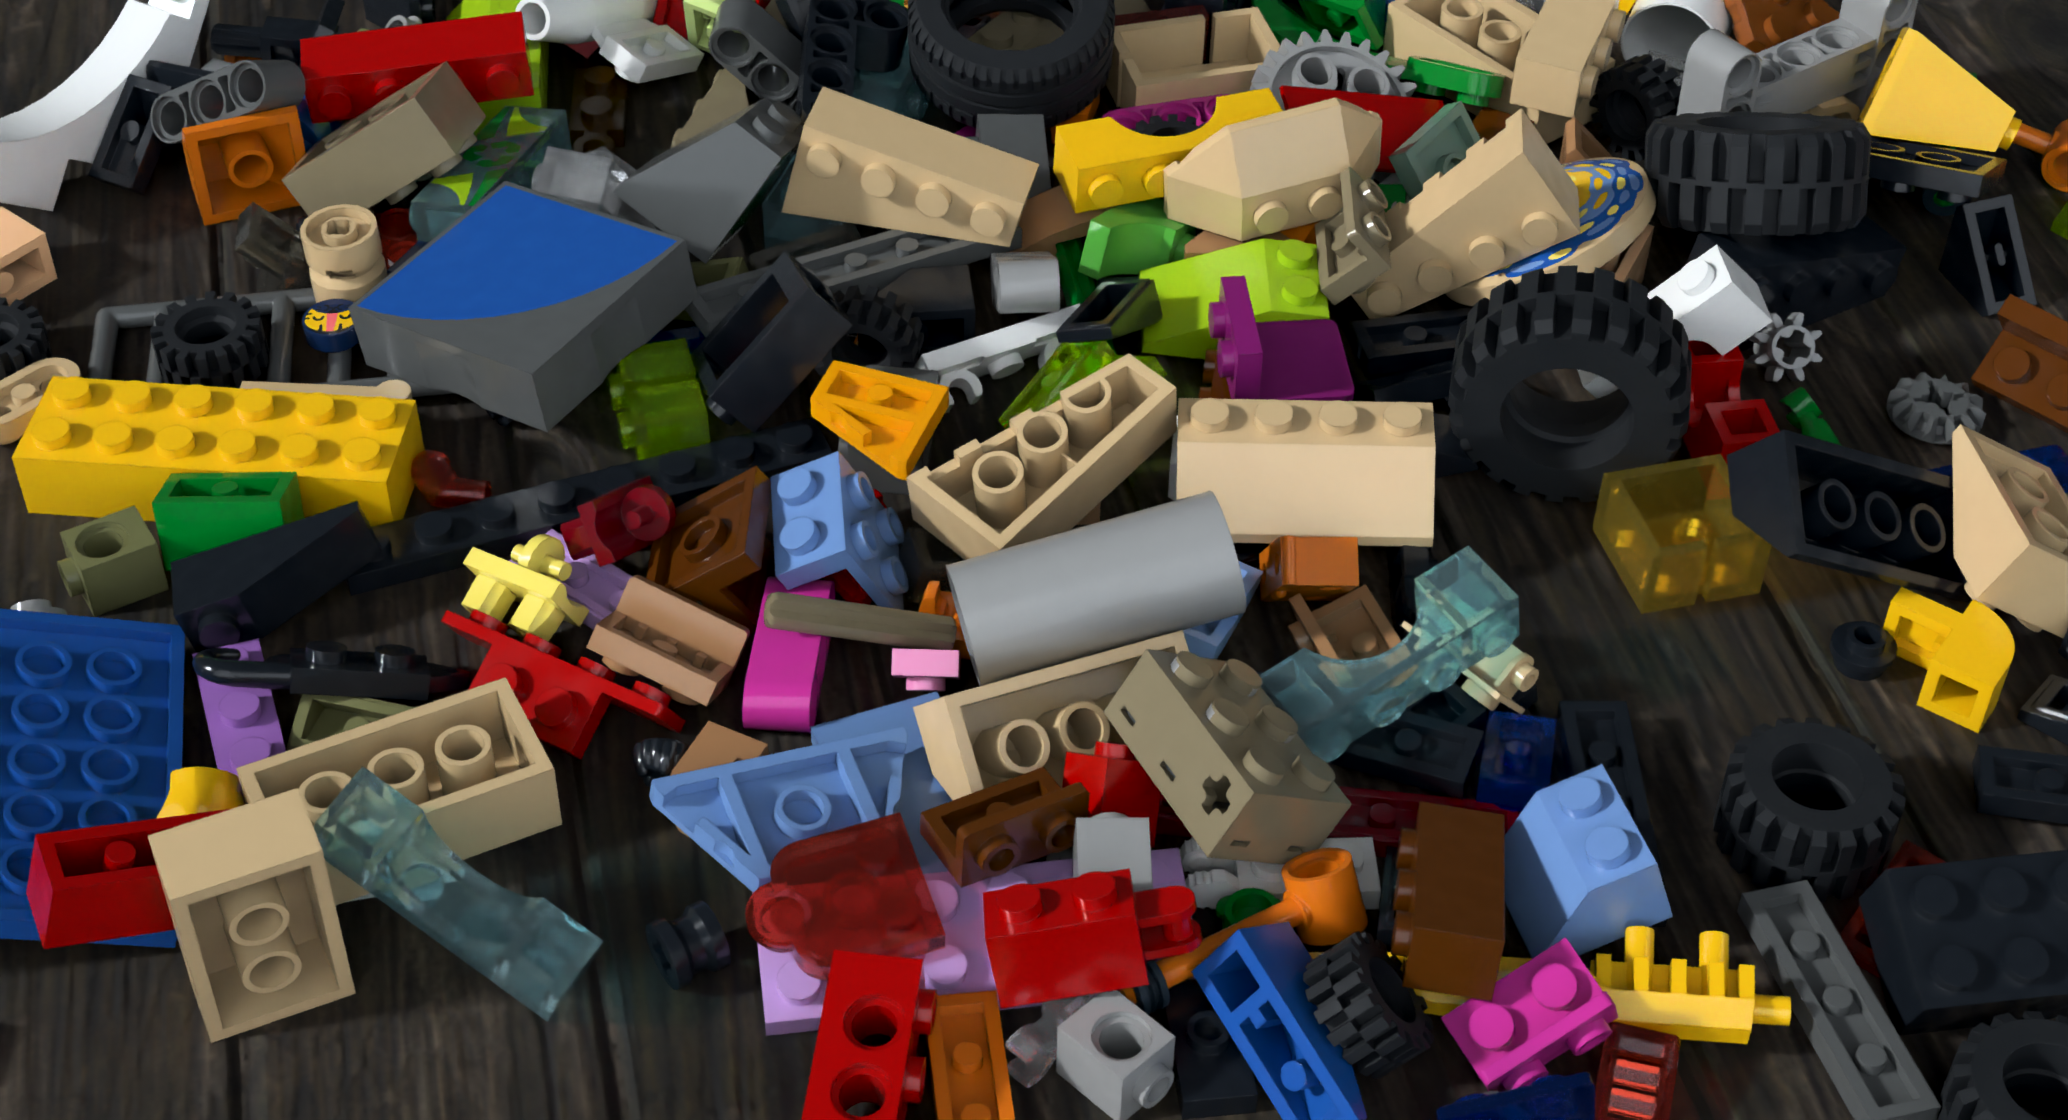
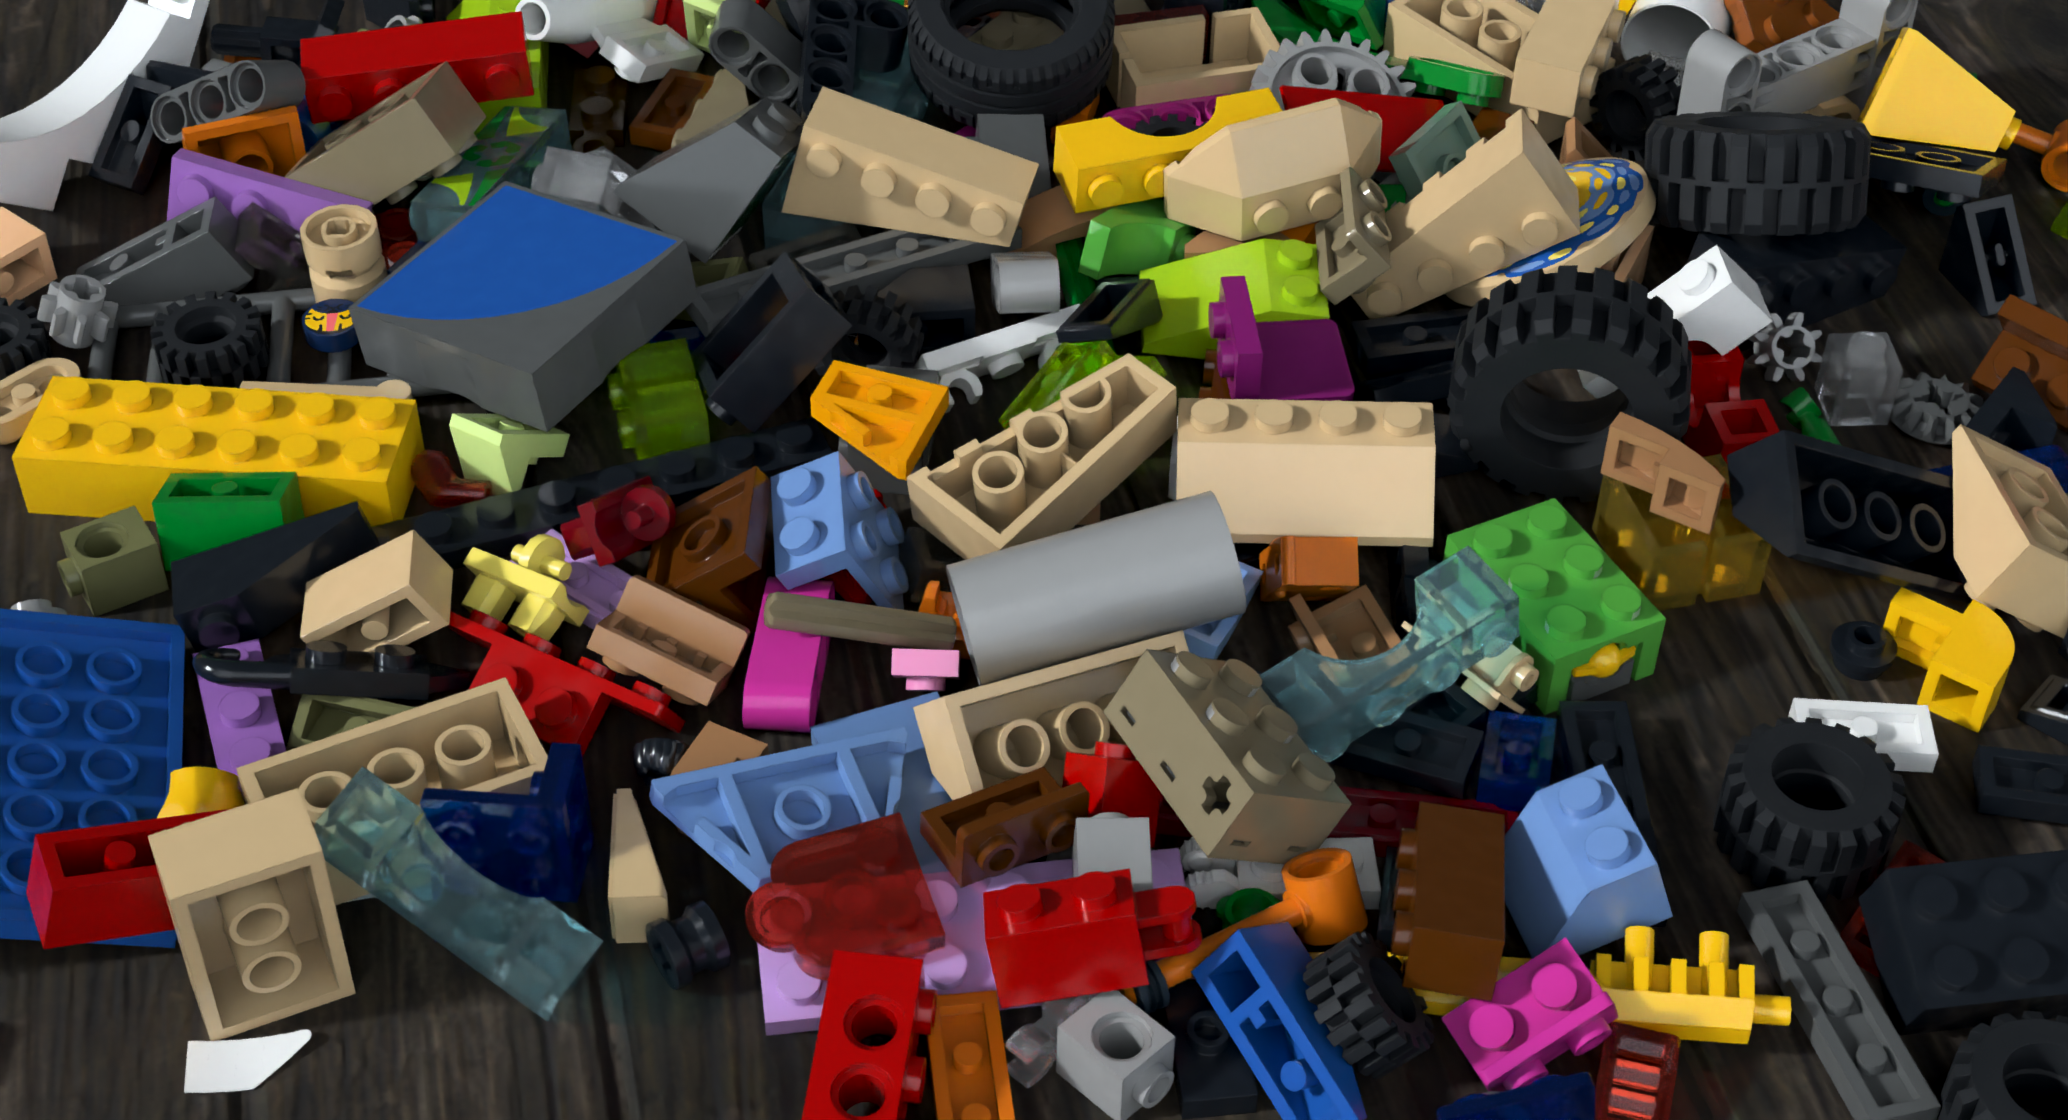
none -> light grey gear [37,274,118,349]
none -> dark grey slope [76,197,259,306]
none -> medium lavender wing [167,148,373,242]
none -> white sticker [184,1029,312,1093]
none -> tan brick [300,529,453,652]
none -> clear blue bracket [420,742,594,903]
none -> yellowish green slope [449,413,570,496]
none -> tan slope [608,788,670,943]
none -> reddish brown plate [629,68,715,152]
none -> bright green piece [1439,498,1666,715]
none -> medium nougat slope [1600,412,1726,535]
none -> white plate [1788,698,1939,773]
none -> clear brick [1815,331,1903,426]
none -> black slope [1950,367,2057,475]

